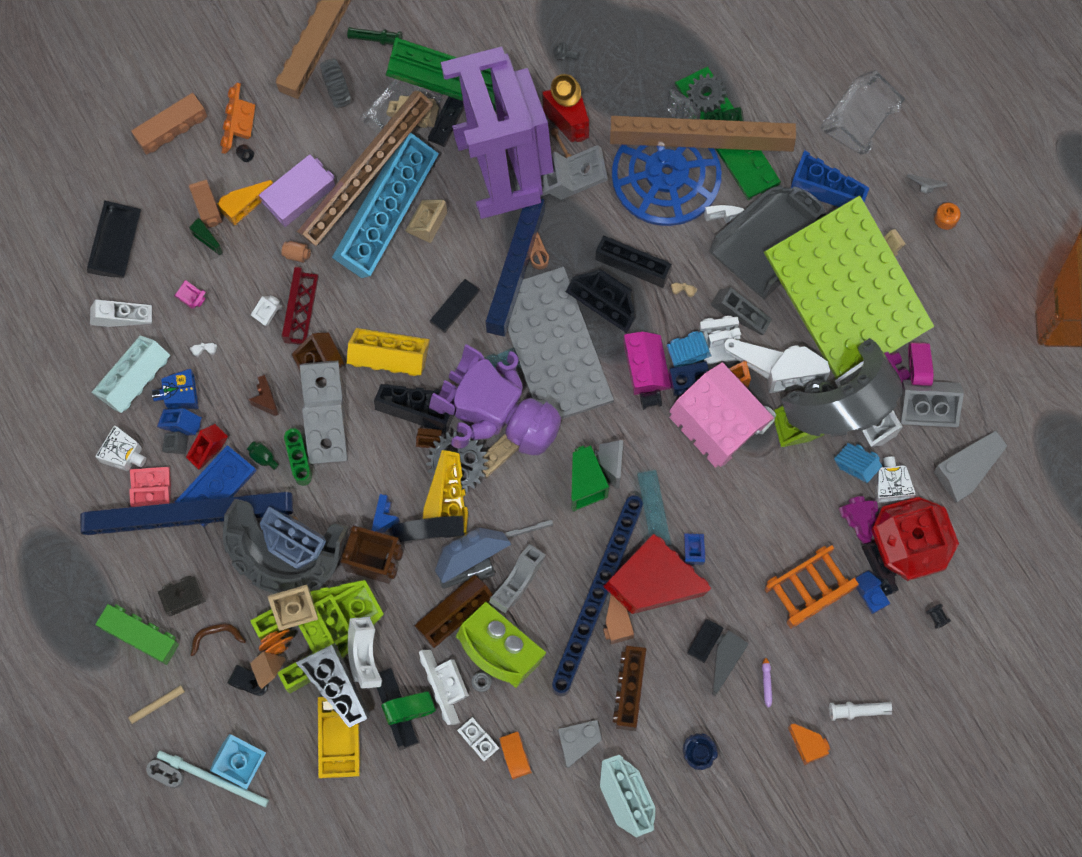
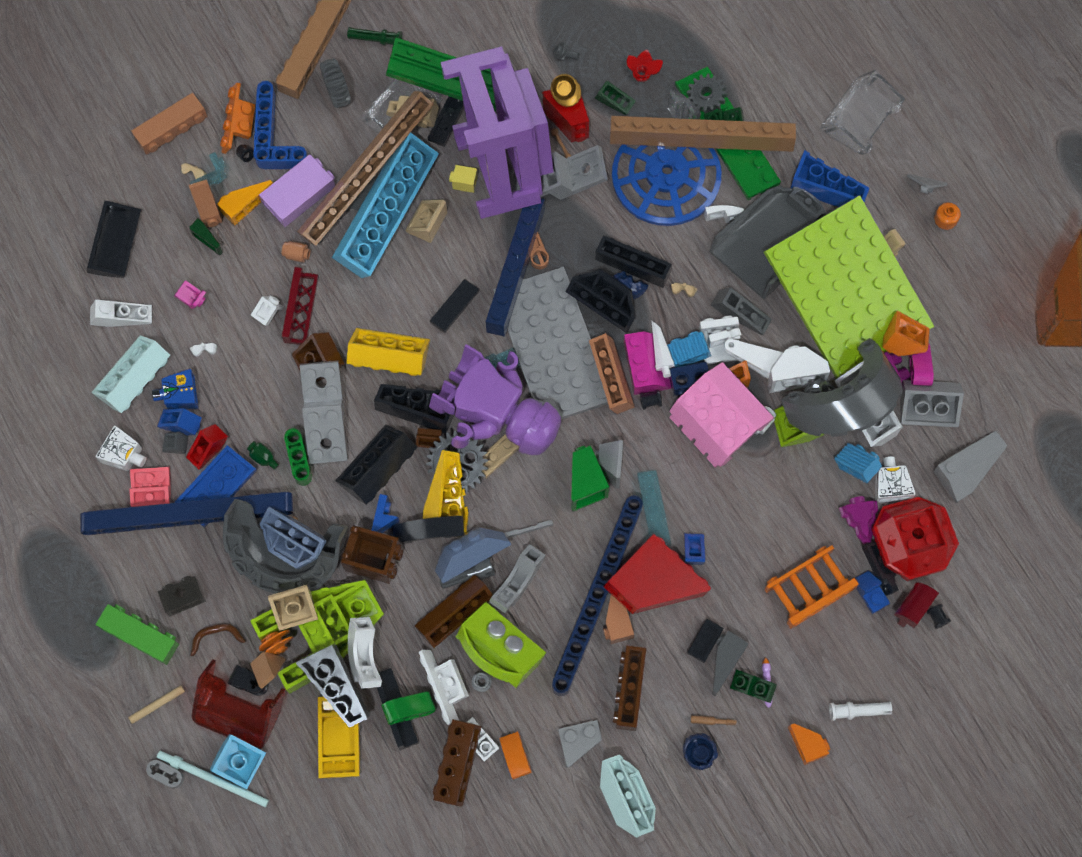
copper slope [249,375,279,416] -> none
none -> tan piece [181,163,206,180]
none -> clear light blue bracket [190,152,227,186]
none -> clear red windscreen [191,659,286,749]
none -> blue beam [253,81,307,169]
none -> black slope [335,425,417,505]
none -> reddish brown brick [433,719,482,807]
none -> light yellow brick [449,165,478,193]
none -> nougat brick [589,333,634,414]
none -> dark green slope [595,80,636,115]
none -> dark blue hair [613,271,648,299]
none -> red plate [627,50,663,82]
none -> white bar [651,320,675,378]
none -> medium nougat piece [691,715,736,725]
none -> dark green slope [730,669,777,703]
none -> orange slope [882,311,930,356]
none -> dark red brick [894,582,939,628]

